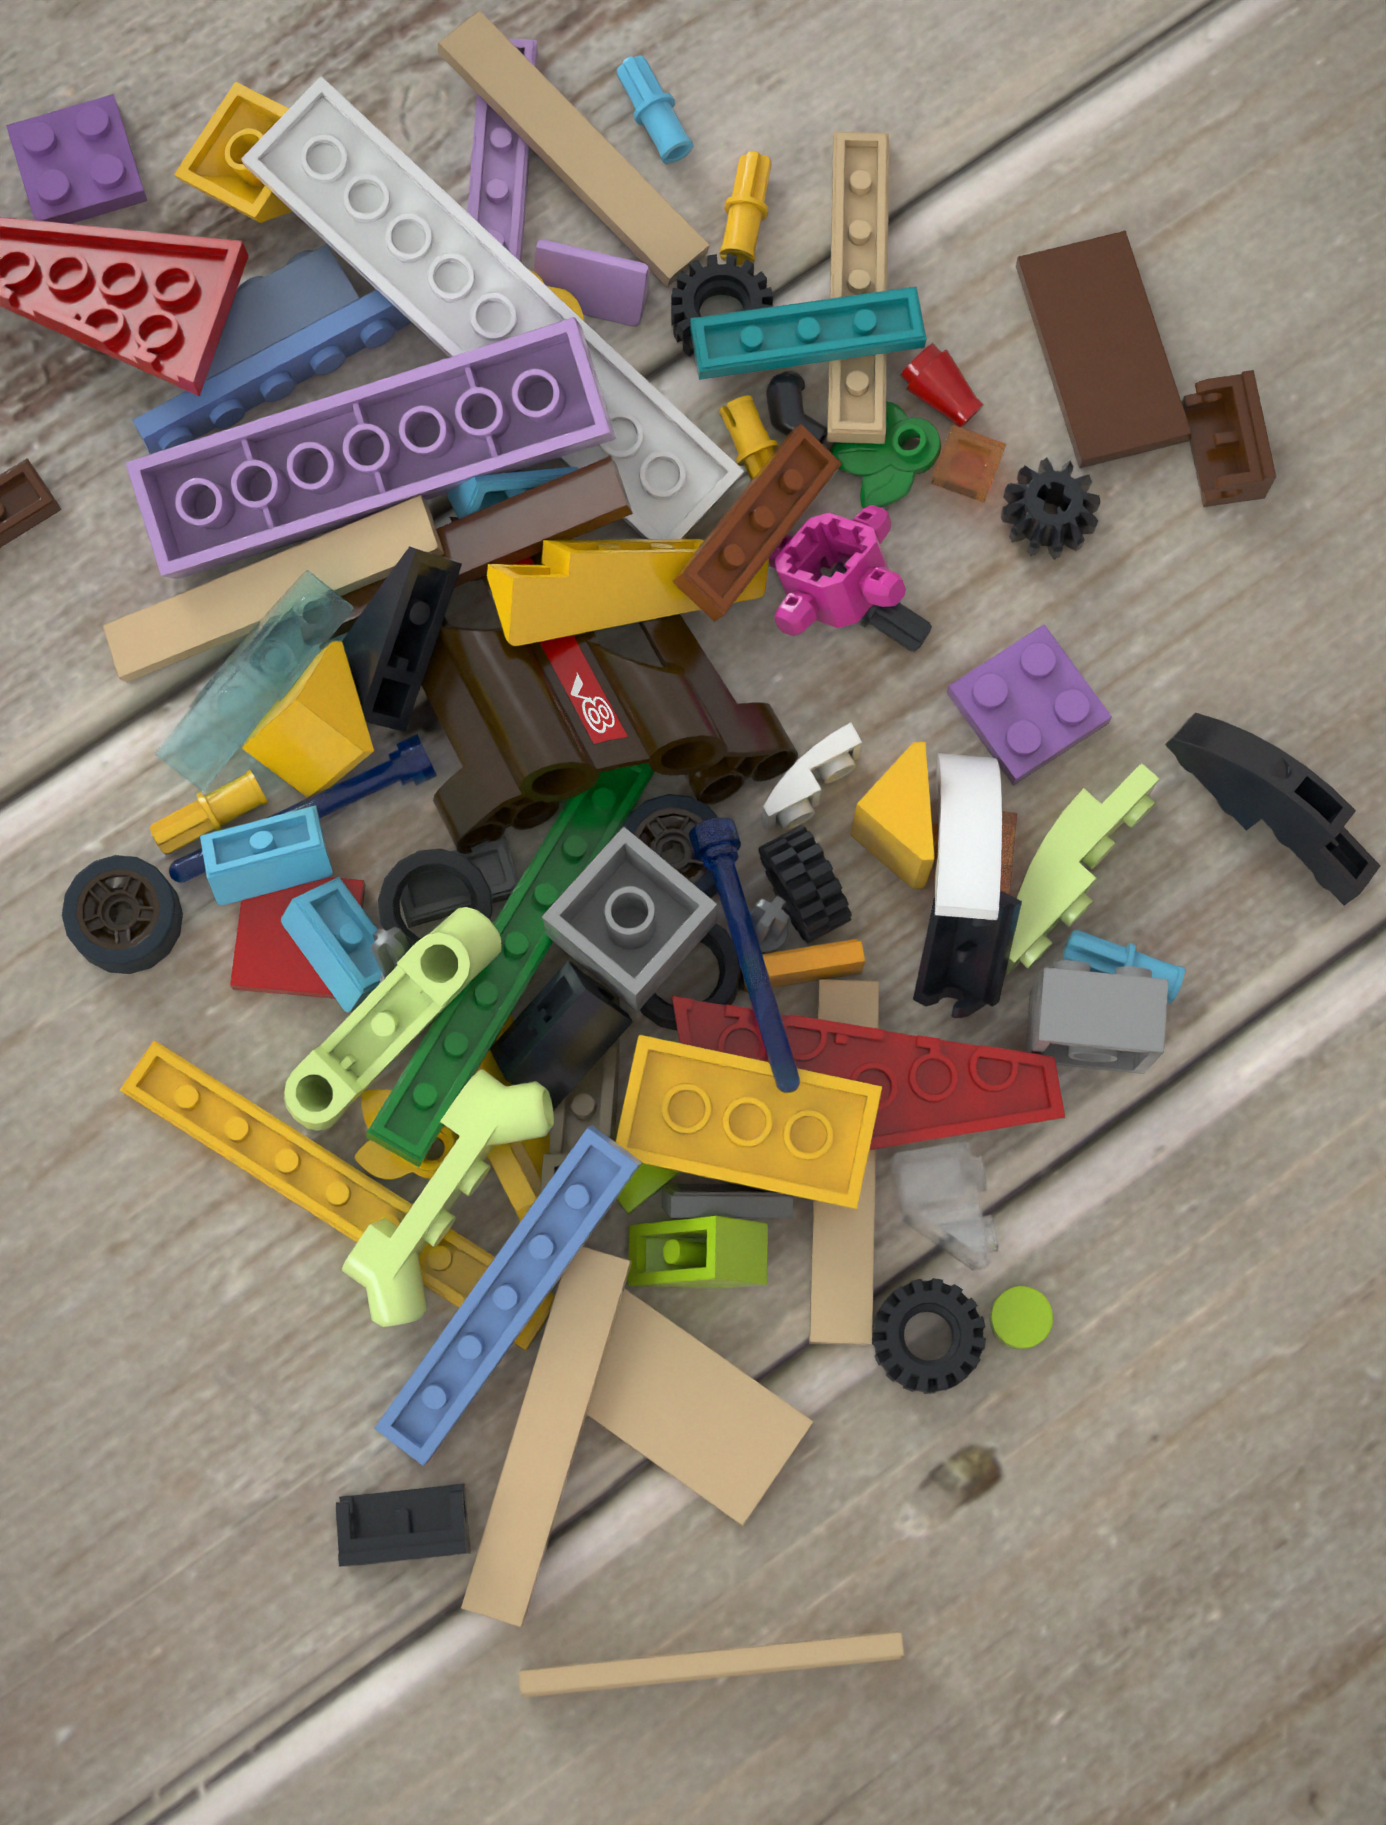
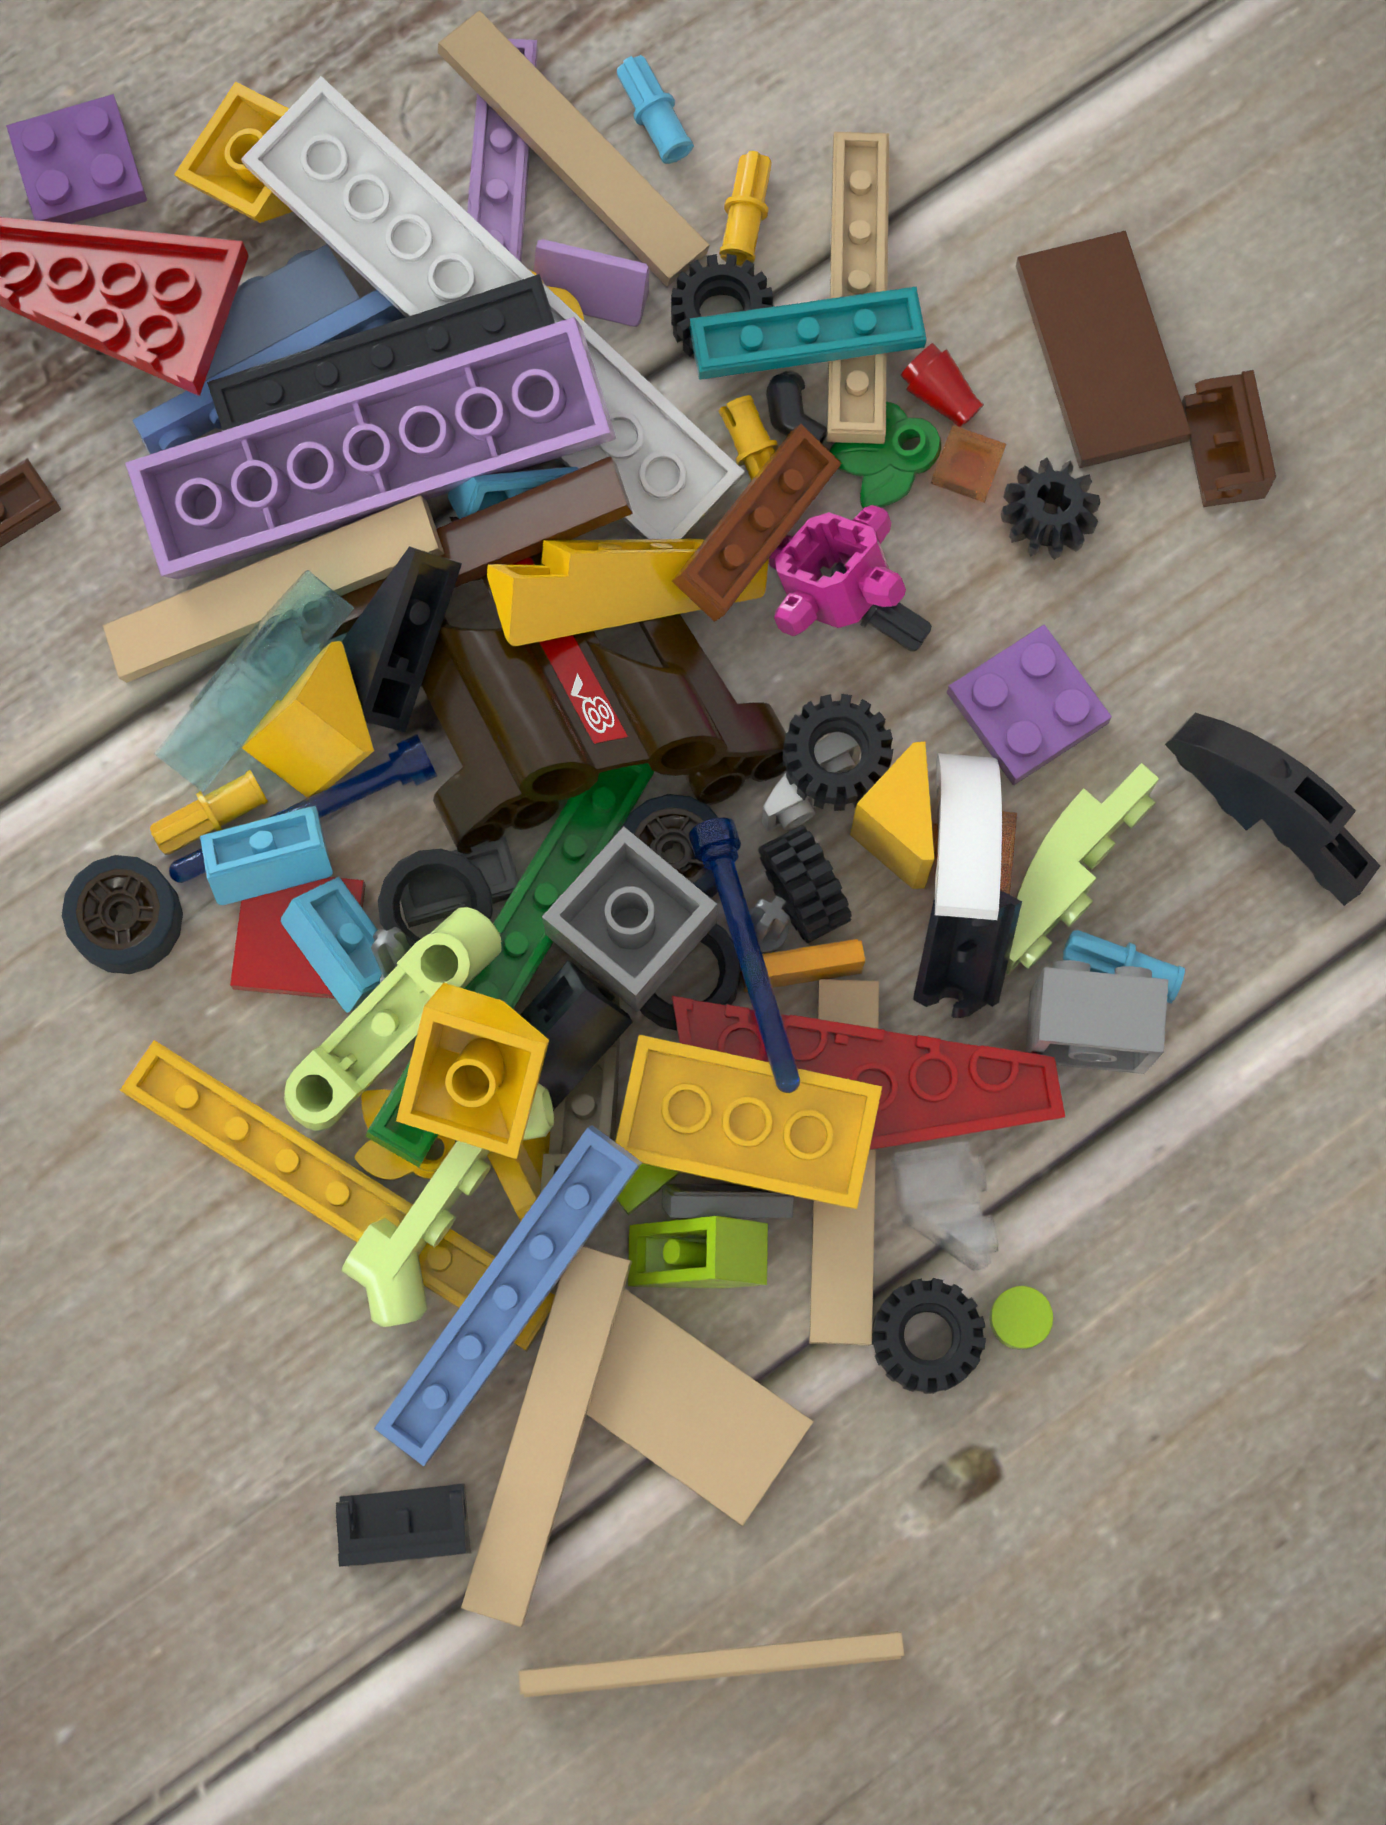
none -> black tile [207,274,555,431]
none -> yellow slope [396,982,549,1159]
none -> black tyre [783,694,894,811]

